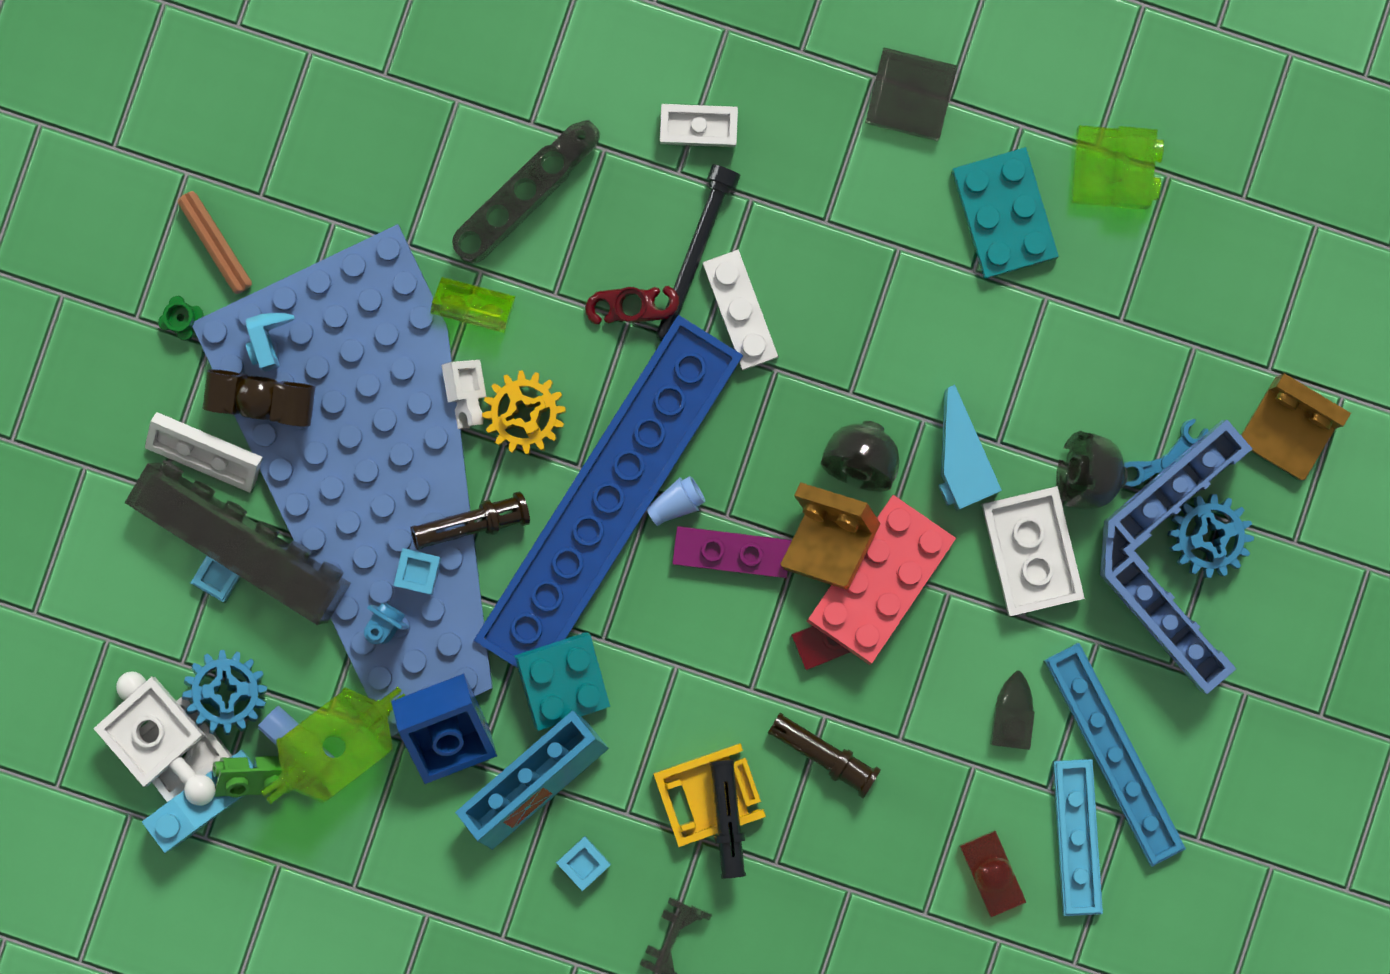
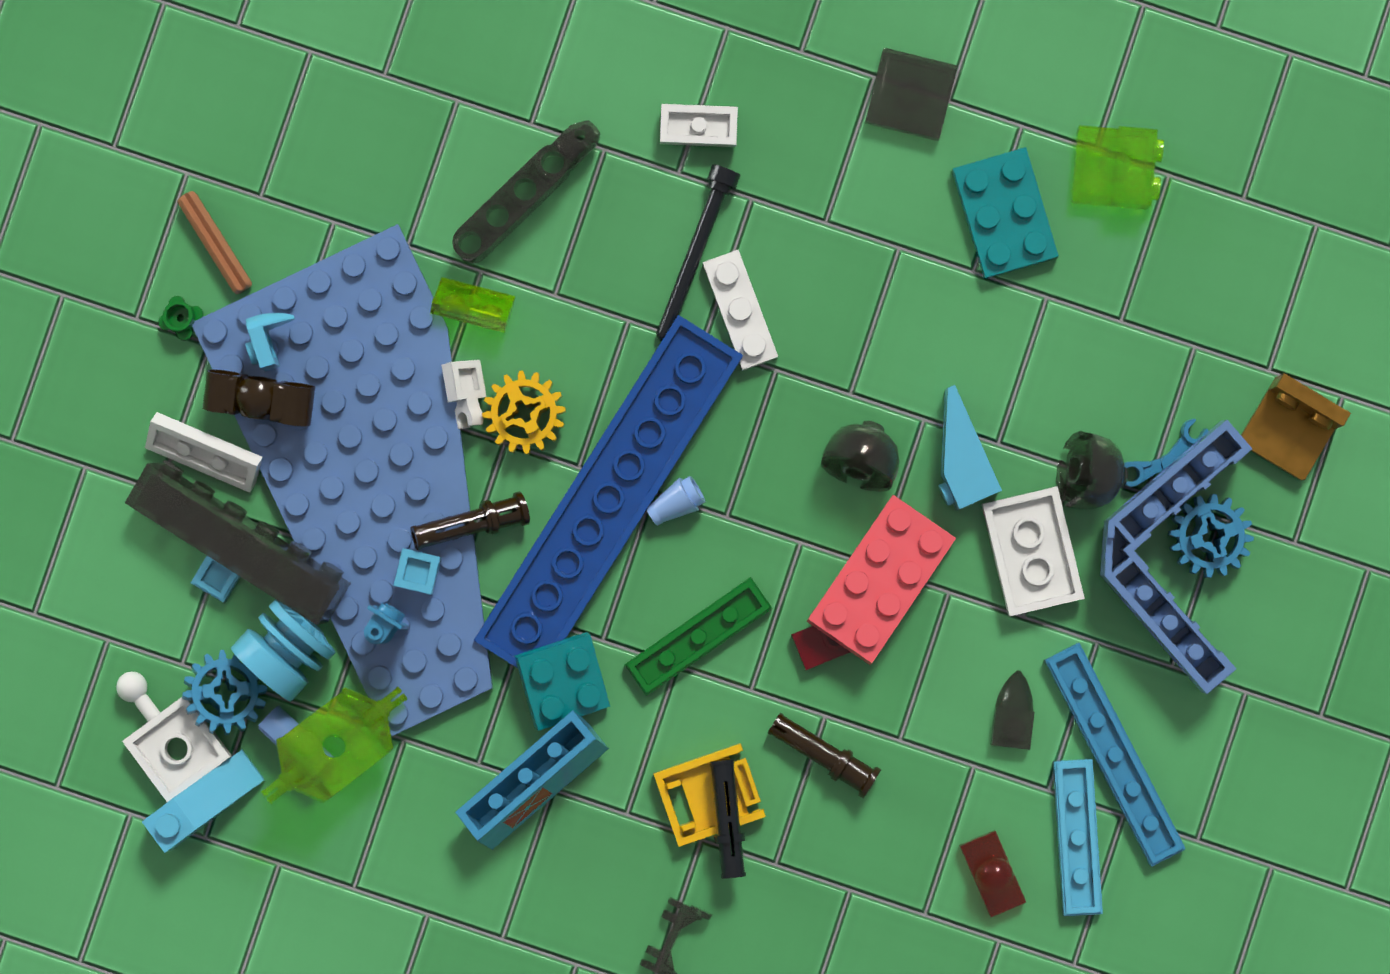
white plate [93,677,216,806] -> none
bright green hinge [212,755,297,797] -> none
blue brick [391,673,497,784] -> none
medium azure plate [556,836,611,891] -> none
dark red piece [585,286,679,325] -> none
magenta plate [673,526,792,578] -> none
pearl gold bracket [781,482,881,589] -> none
none -> medium azure wheel [231,599,336,702]
none -> green tile [624,577,773,696]

